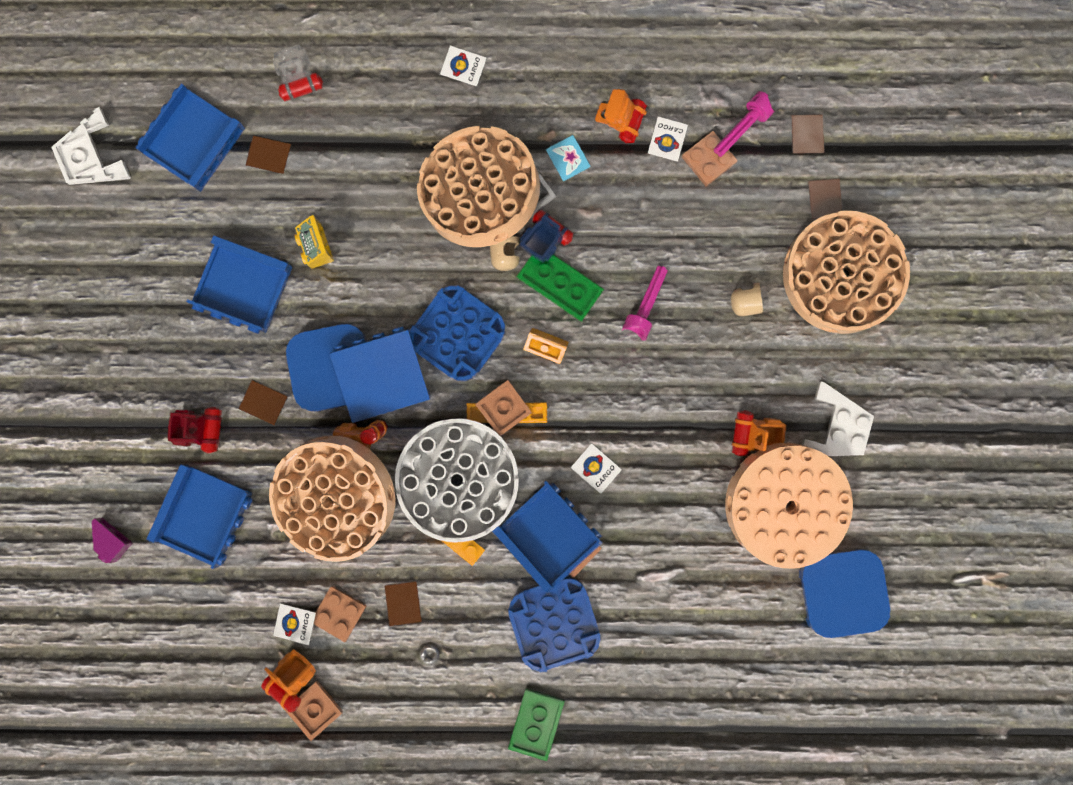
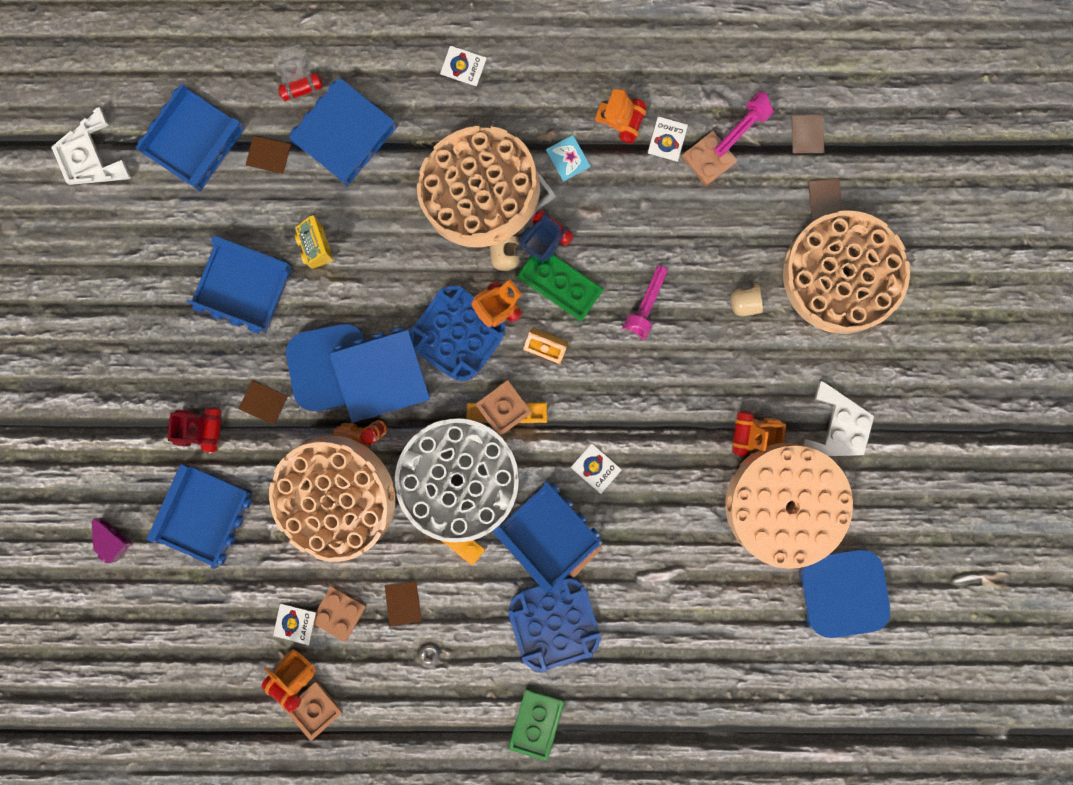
none -> blue panel [289,77,397,187]
none -> orange piece [471,279,523,327]

